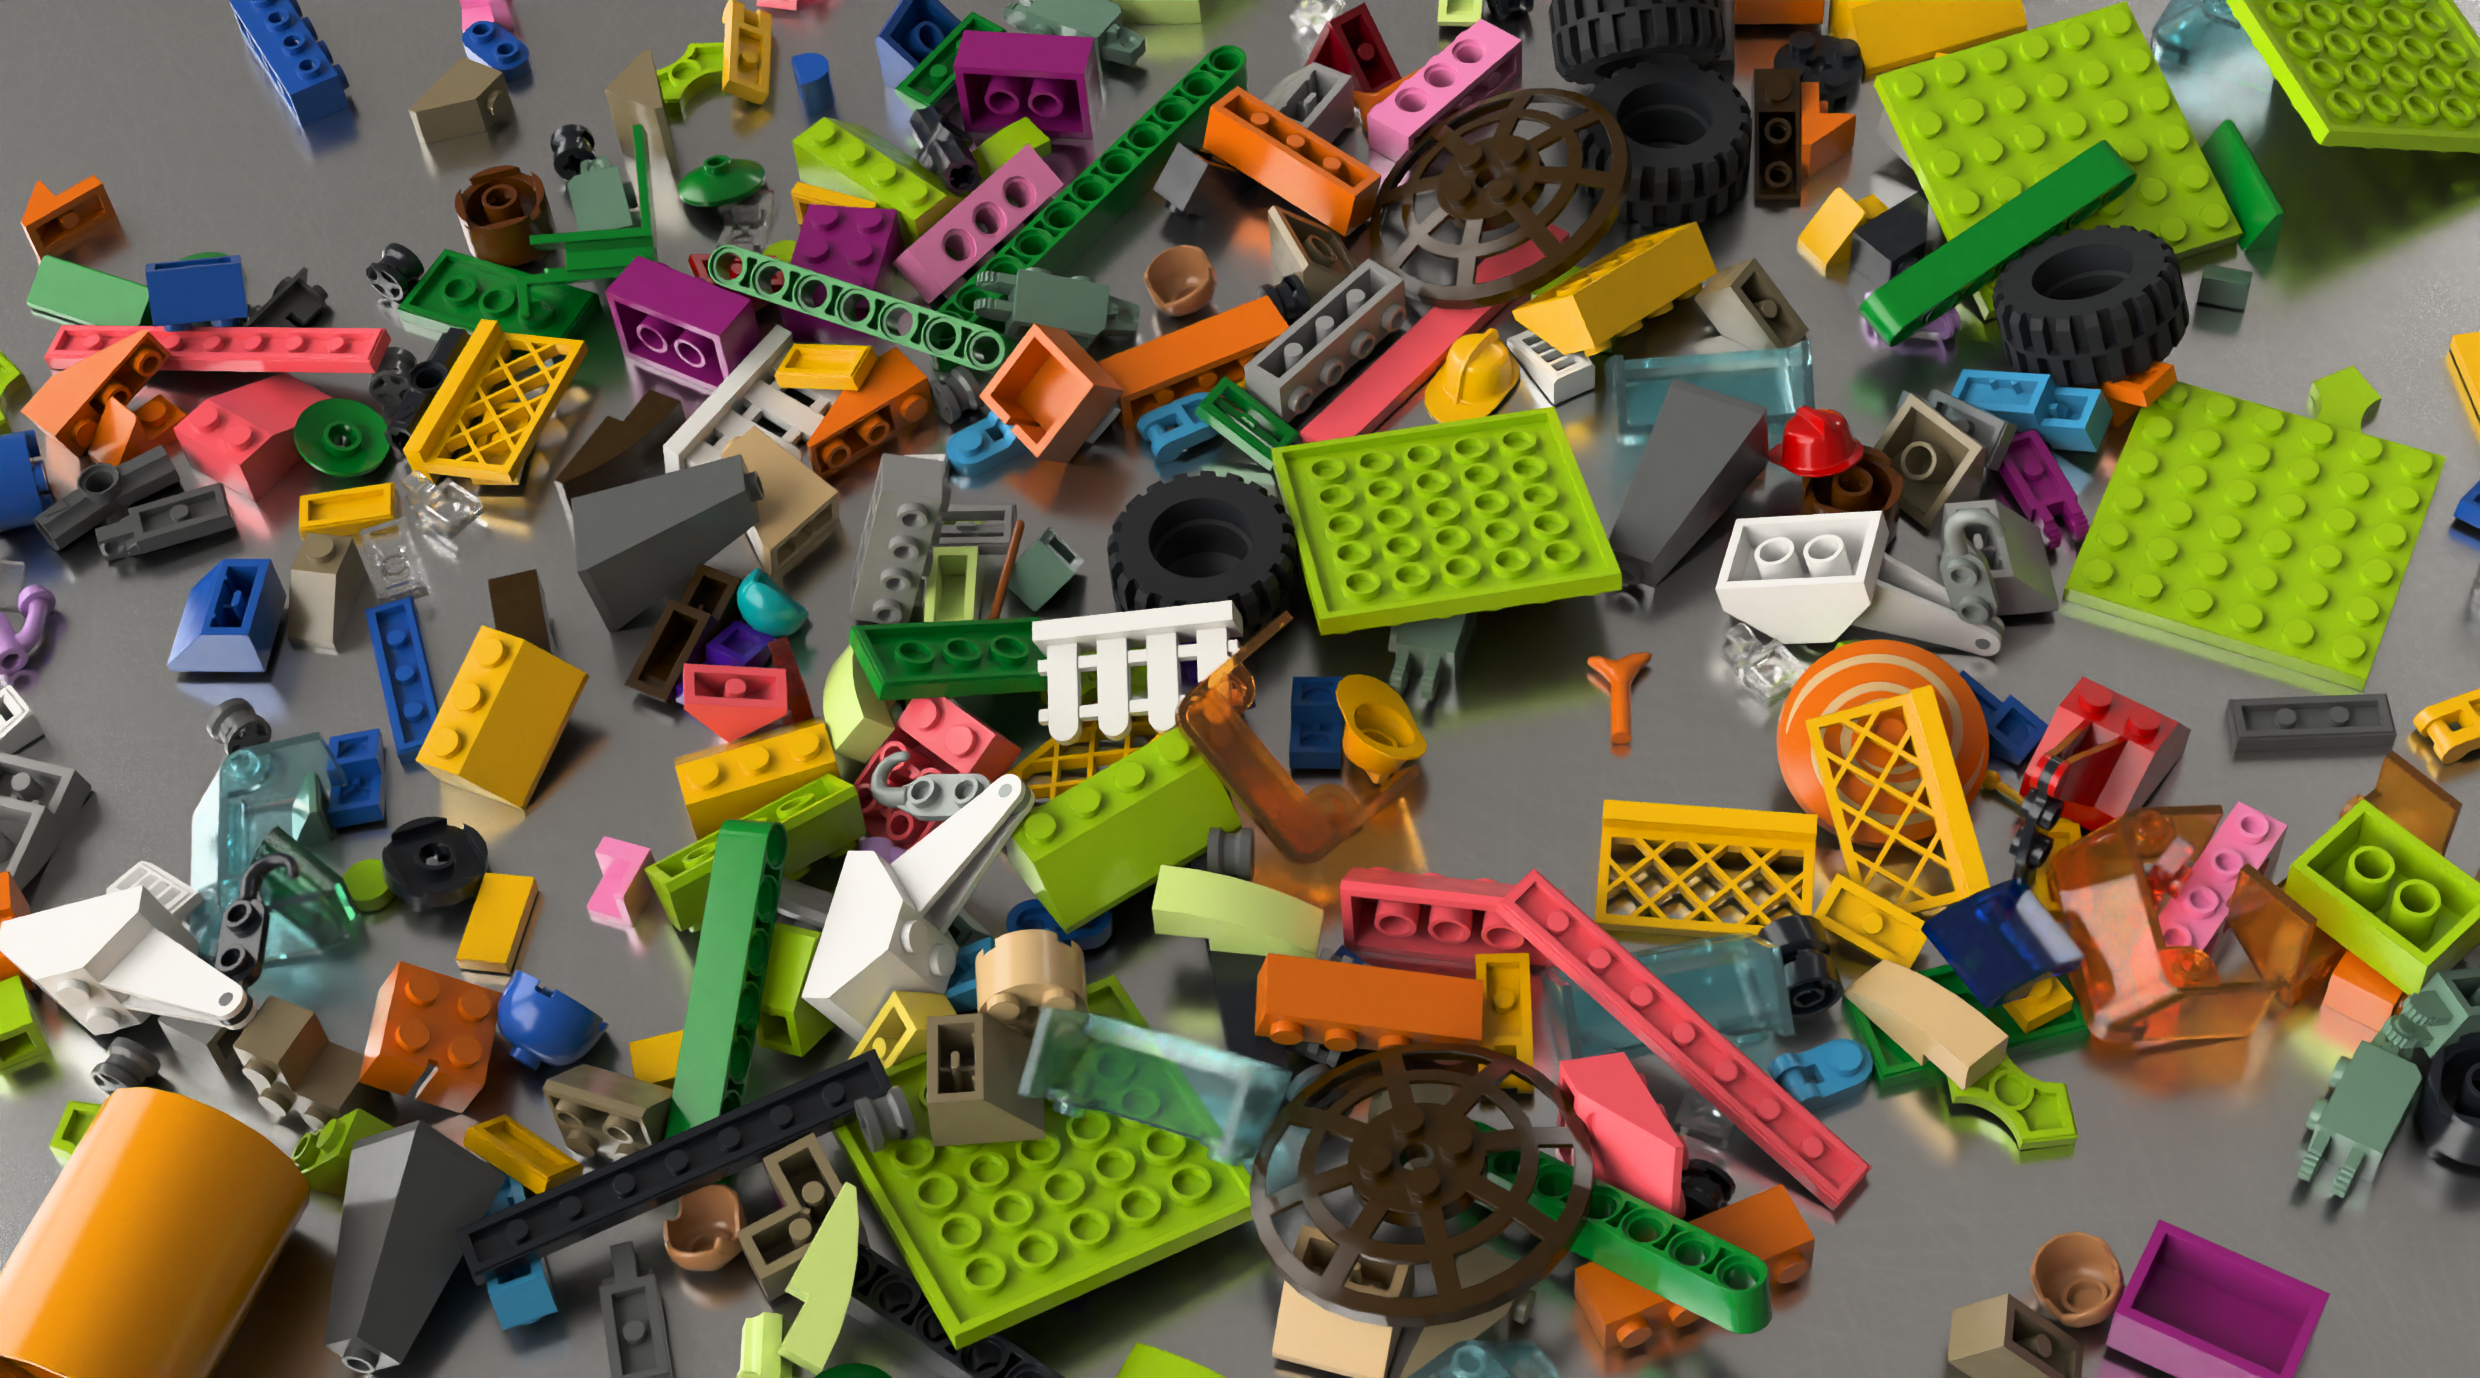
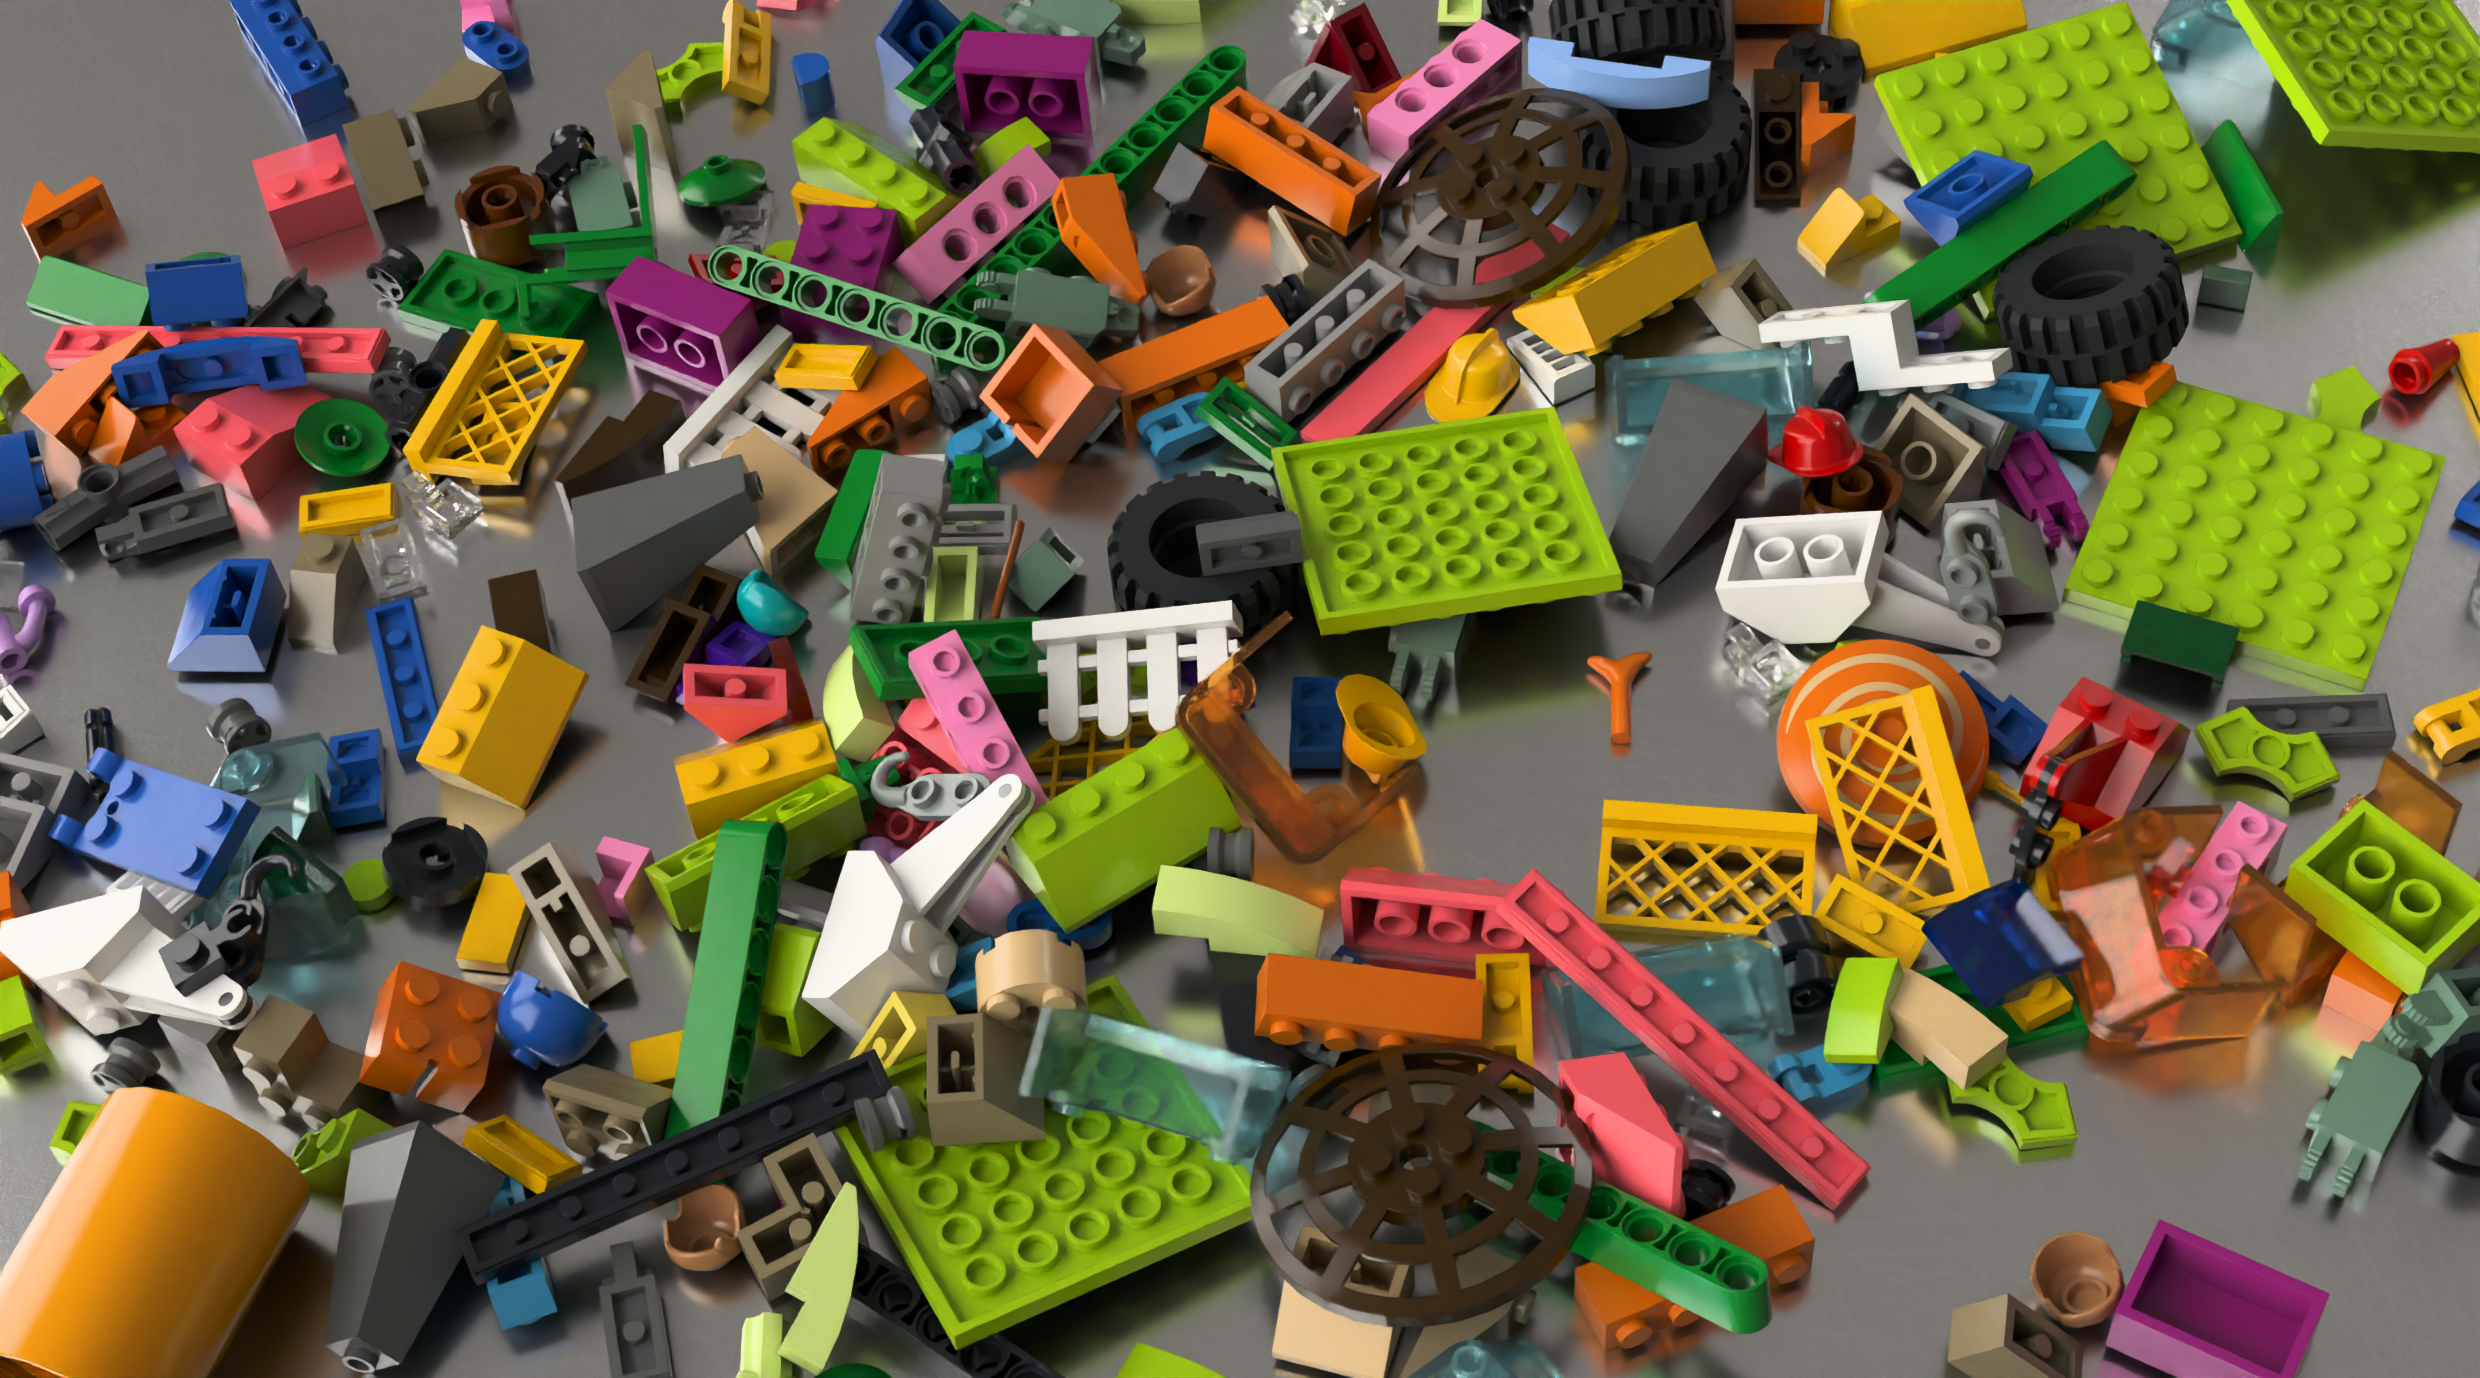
black slope [1850,189,1929,288] -> none
none -> hinge [46,747,261,900]
none -> black axle [84,707,116,795]
none -> blue slope [111,336,309,409]
none -> black plate [158,908,261,997]
none -> coral slope [252,134,369,250]
none -> dark tan brick [342,109,430,213]
none -> dark tan slope [507,842,631,1005]
none -> black plate [535,139,580,206]
none -> green slope [814,449,890,590]
none -> green brick [836,755,902,825]
none -> bright pink brick [909,629,1048,846]
none -> green brick [949,453,999,504]
none -> orange slope [1051,173,1150,310]
none -> dark grey panel [1196,511,1303,577]
none -> light blue slope [1528,37,1711,109]
none -> white bracket [1758,299,2013,396]
none -> black axle [1813,361,1859,415]
none -> lime slope [1823,958,1904,1064]
none -> blue slope [1903,149,2033,247]
none -> dark green hinge [2120,600,2240,689]
none -> lime tile [2193,706,2341,803]
none -> red cone [2388,338,2460,394]

